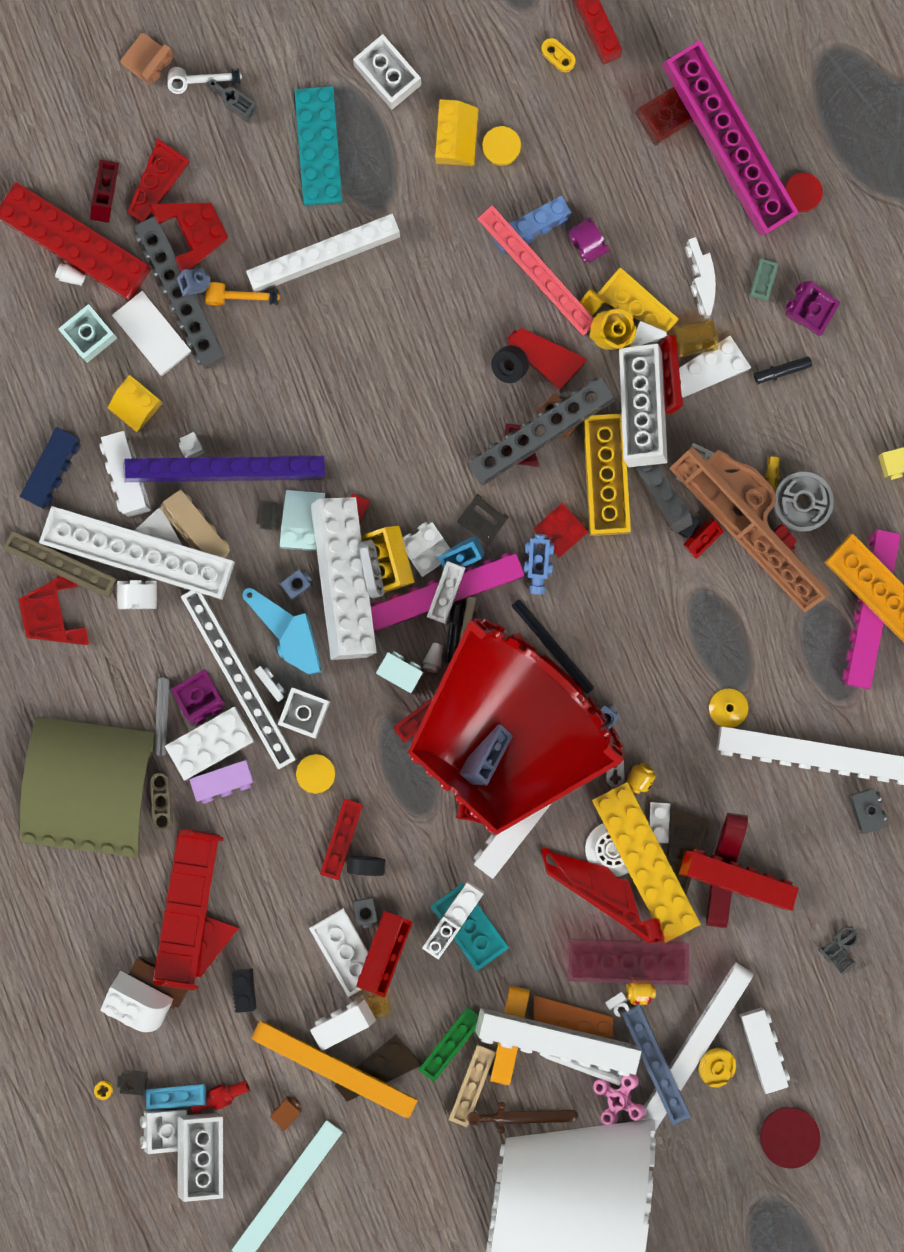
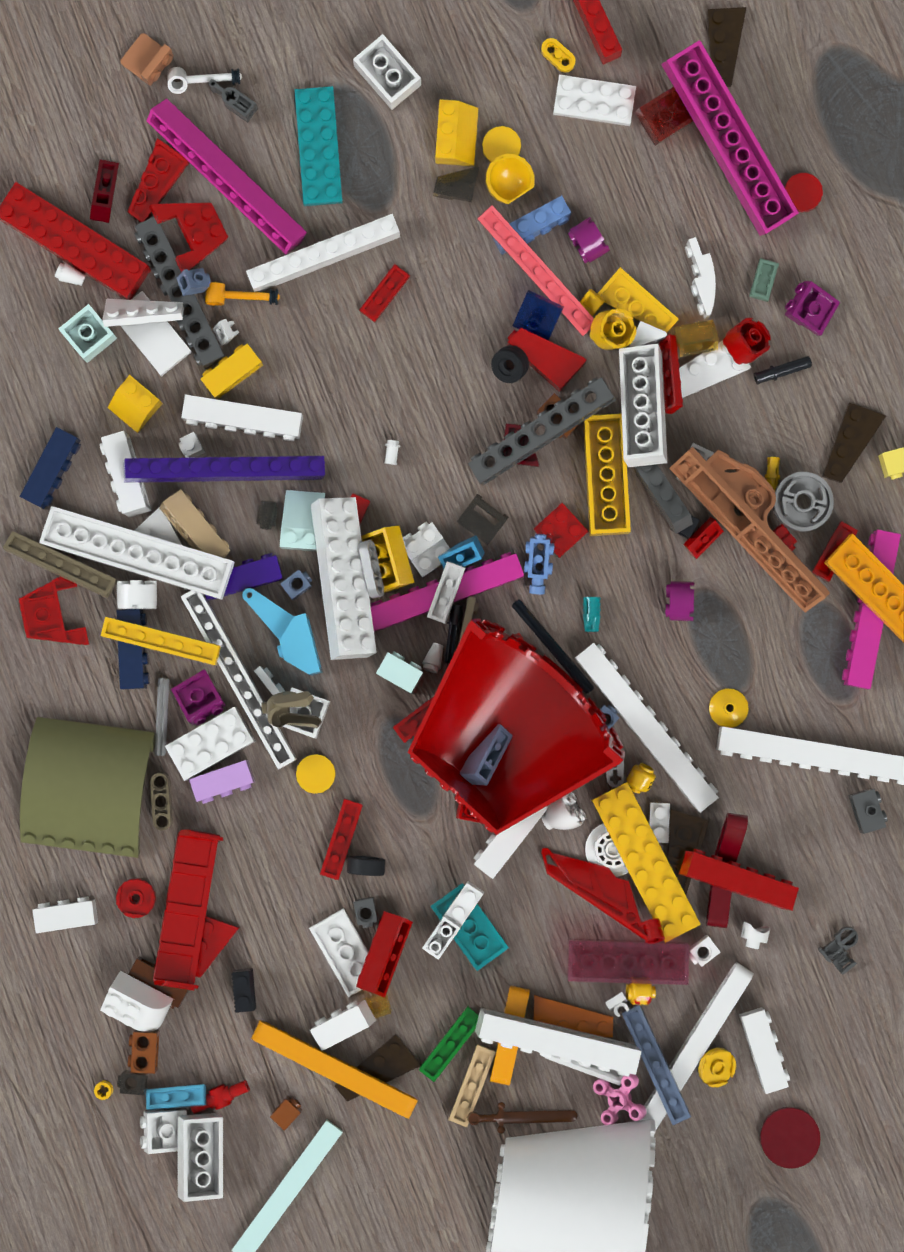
none -> white brick [33,896,98,933]
none -> yellow plate [101,617,221,665]
none -> white wing [103,299,184,327]
none -> dark blue brick [116,609,150,690]
none -> red plate [116,878,156,918]
none -> dark orange brick [128,1030,160,1074]
none -> dark pink brick [146,99,307,255]
none -> white brick [181,395,303,441]
none -> yellow brick [201,343,263,400]
none -> dark purple brick [205,553,284,601]
none -> white tile [213,319,239,346]
none -> dark tan piece [261,691,322,728]
none -> red tile [359,264,410,323]
none -> white pin [384,440,401,465]
none -> clear smoke slope [433,167,480,203]
none -> yellow cylinder [486,154,535,204]
none -> clear blue tile [512,290,564,341]
none -> white piece [542,792,587,830]
none -> white plate [553,75,636,126]
none -> white brick [574,643,719,813]
none -> teal hinge [583,597,601,632]
none -> magenta brick [665,581,694,621]
none -> white brick [688,935,721,967]
none -> dark brown wing [707,7,747,87]
none -> red brick [723,318,771,365]
none -> white piece [741,922,770,949]
none -> red plate [811,521,858,582]
none -> dark brown wing [822,403,886,483]

